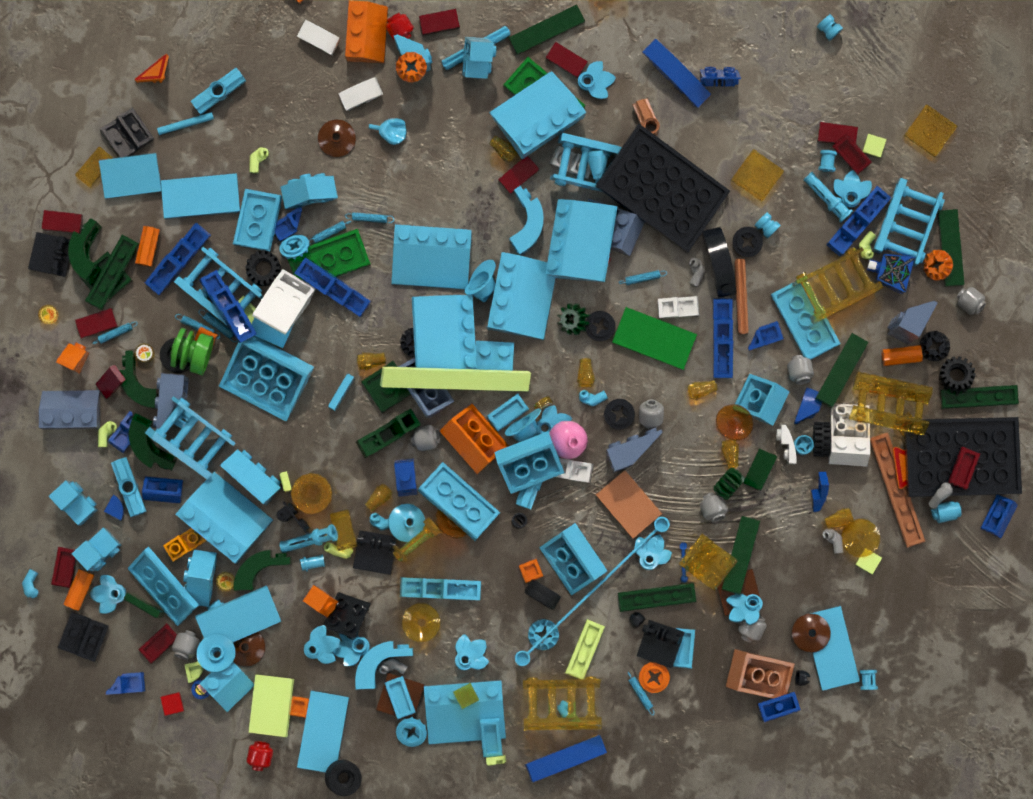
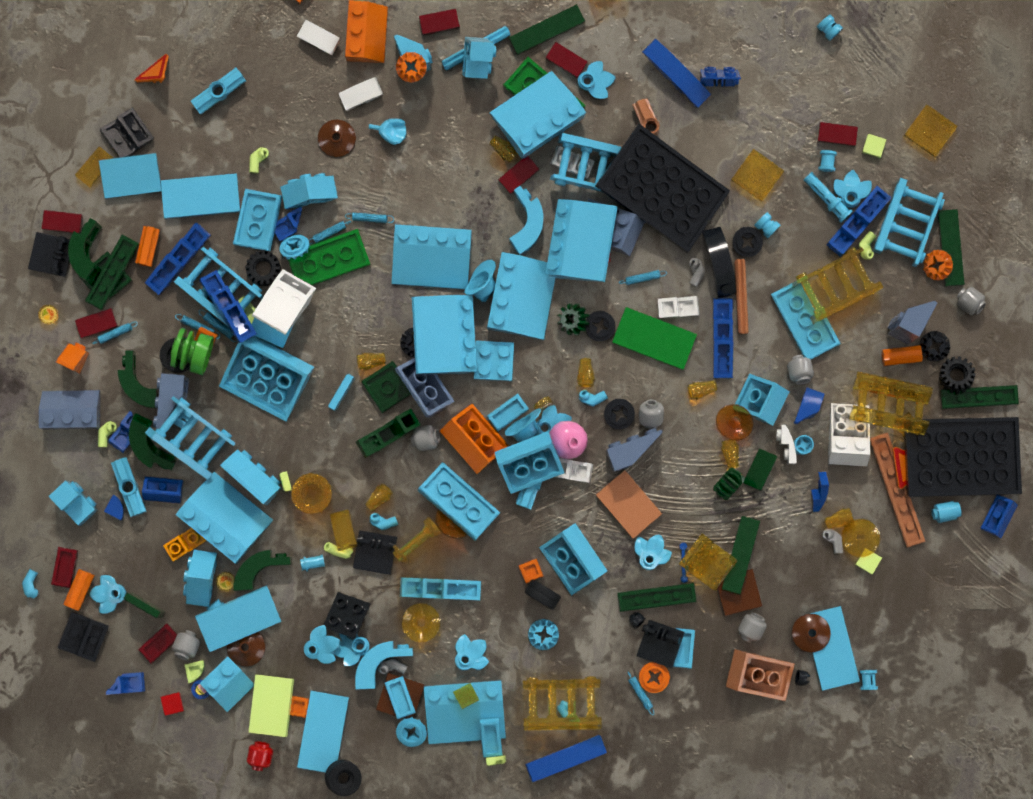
medium azure brick [72,528,121,571] -> none
dark red tile [95,365,125,399] -> none
medium azure tile [128,547,199,626] -> none
tile [135,343,155,363] -> none
medium azure bar [157,112,214,135] -> none
medium azure dish [196,634,235,672] -> none
black hinge [276,502,310,534] -> none
medium azure pin [280,524,338,553] -> none
blue slope [295,258,371,317] -> none
orange brick [303,585,338,618] -> none
yellowish green tile [380,367,531,391] -> none
red head [386,12,414,40] -> none
medium azure dish [388,504,426,542] -> none
blue torso [394,458,418,497] -> none
black hinge [511,513,527,529] -> none
medium azure piece [515,517,670,666] -> none
yellowish green tile [565,619,605,680] -> none
medium azure cone [587,150,606,179] -> none
light grey head [700,493,728,523] -> none
medium azure plate [726,594,763,625] -> none
blue slope [748,321,784,351] -> none
blue slope [758,692,801,722] -> none
black tyre [813,422,831,457] -> none
dark green tile [815,333,869,408] -> none
dark red tile [832,133,872,175] -> none
torso [867,254,915,294] -> none
light grey arm [929,483,953,509] -> none
dark red tile [948,447,980,490] -> none

